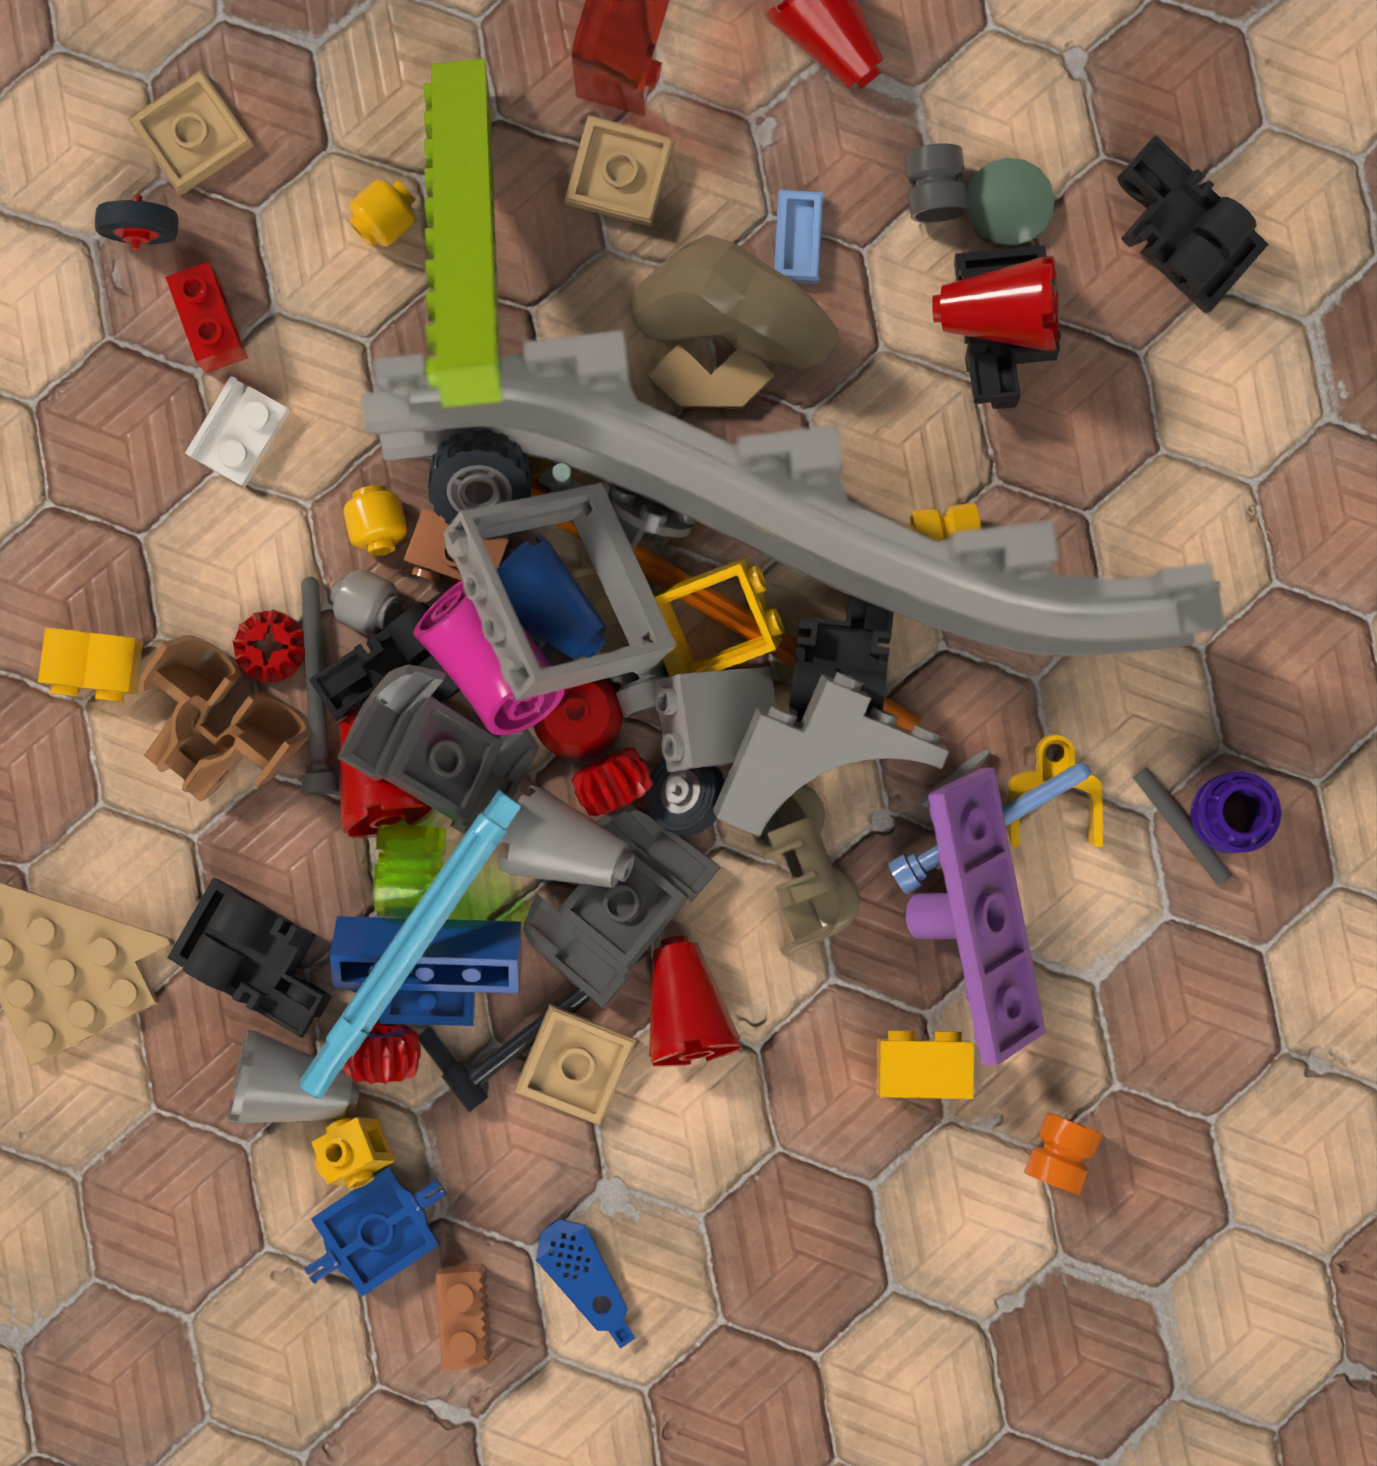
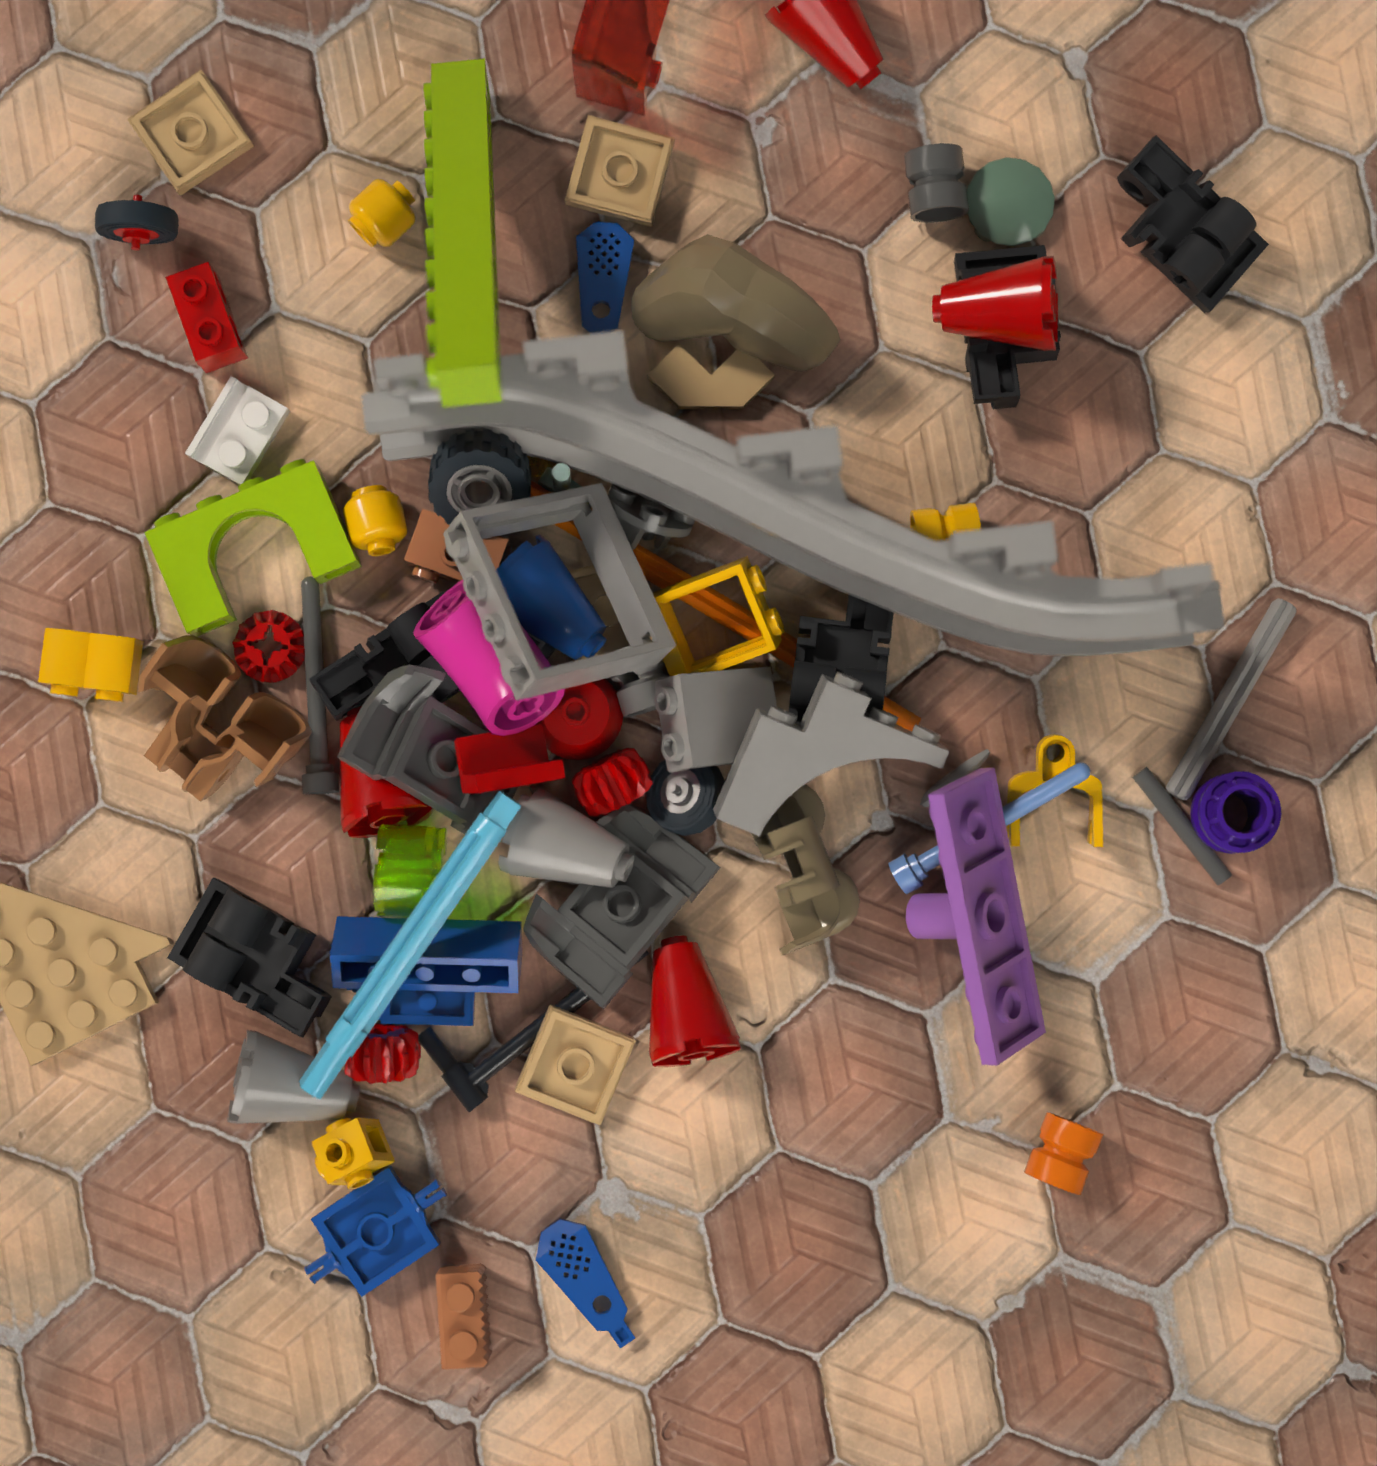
light grey head [330,569,402,636] -> none
light blue tile [774,190,824,284] -> none
yellow brick [876,1030,974,1099] -> none
none -> lime arch [144,459,362,637]
none -> red panel [454,724,565,794]
none -> blue piece [576,222,635,334]
none -> light grey axle [1166,598,1296,800]

